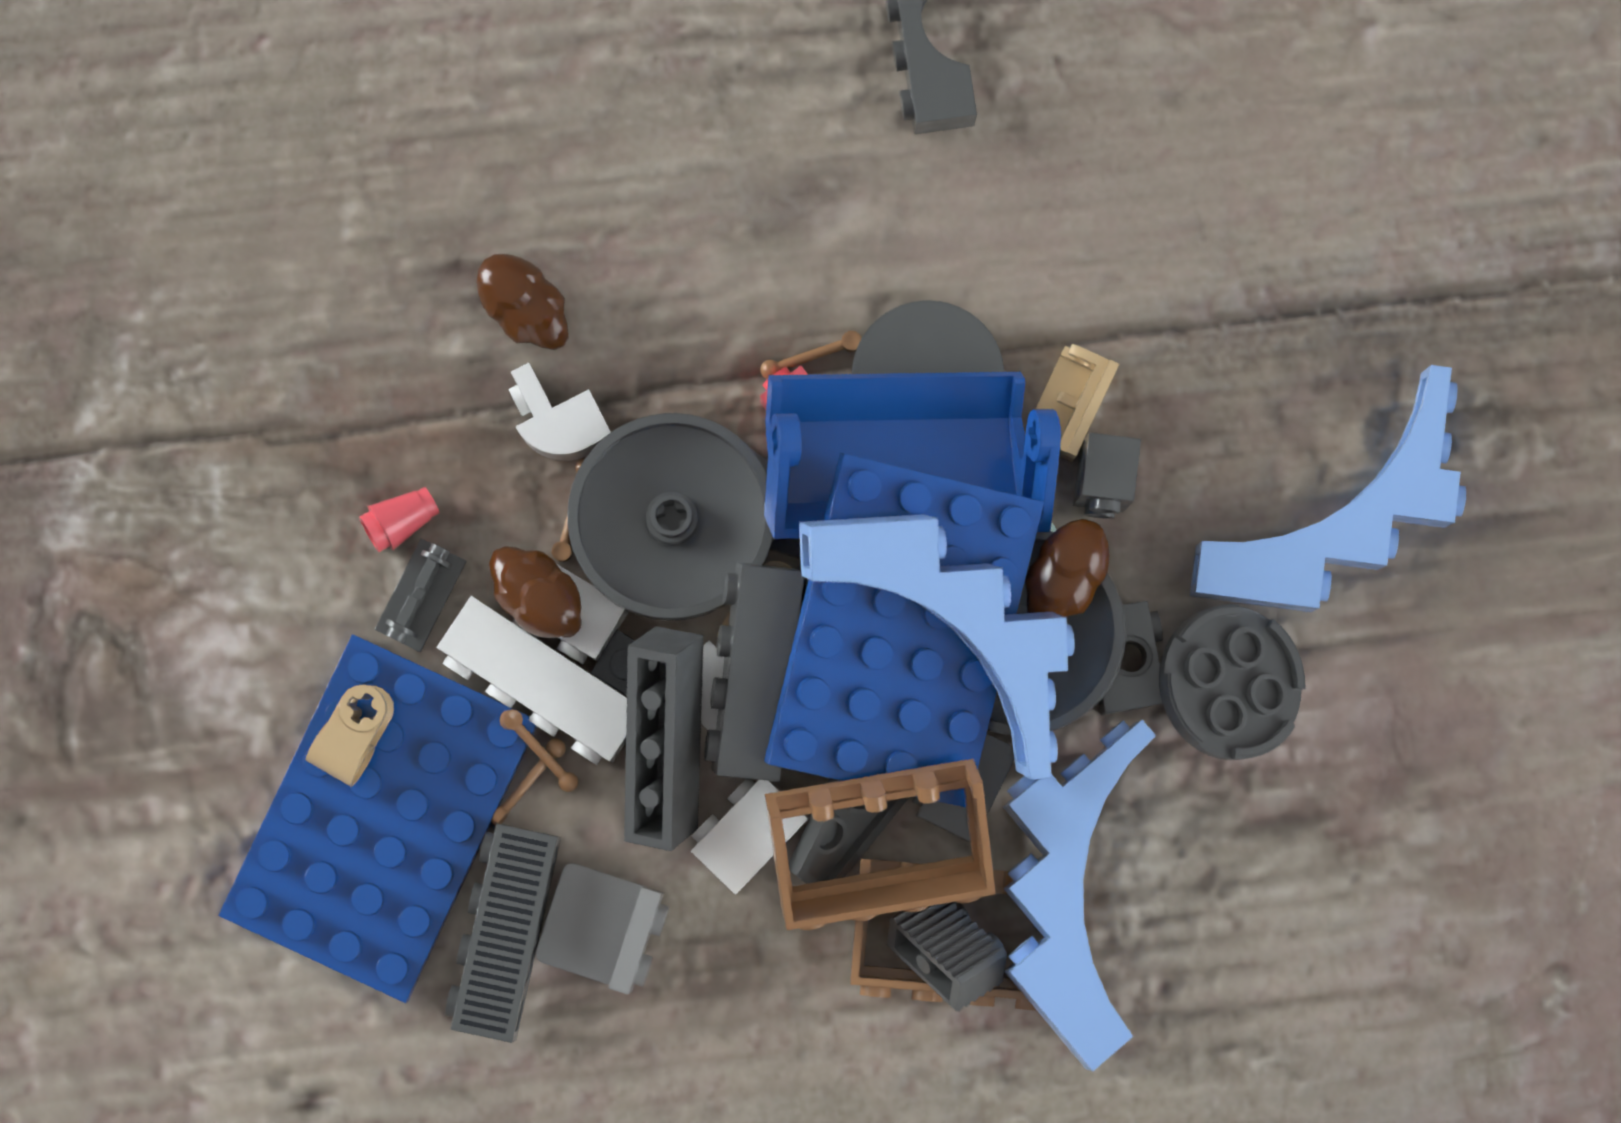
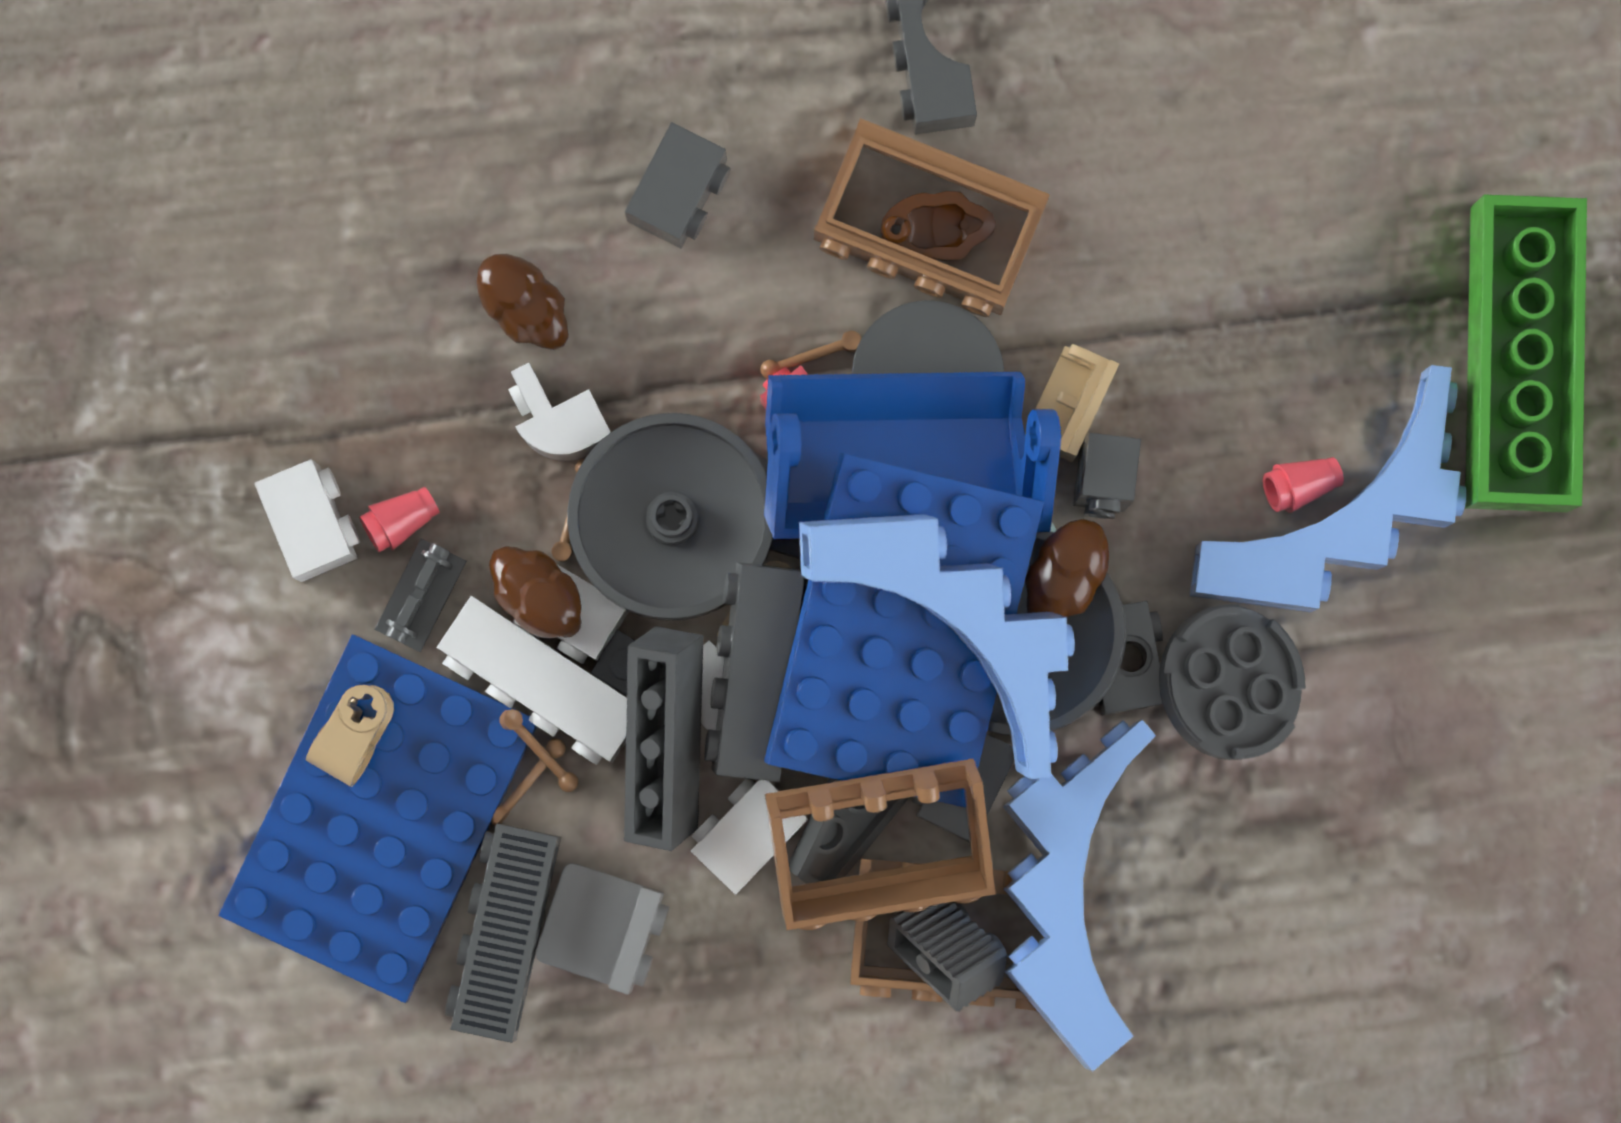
none -> white brick [254,459,360,582]
none -> dark grey brick [625,122,731,249]
none -> medium nougat window [814,118,1050,317]
none -> reddish brown arm [880,191,996,261]
none -> coral cone [1263,457,1344,513]
none -> bright green brick [1465,194,1587,512]

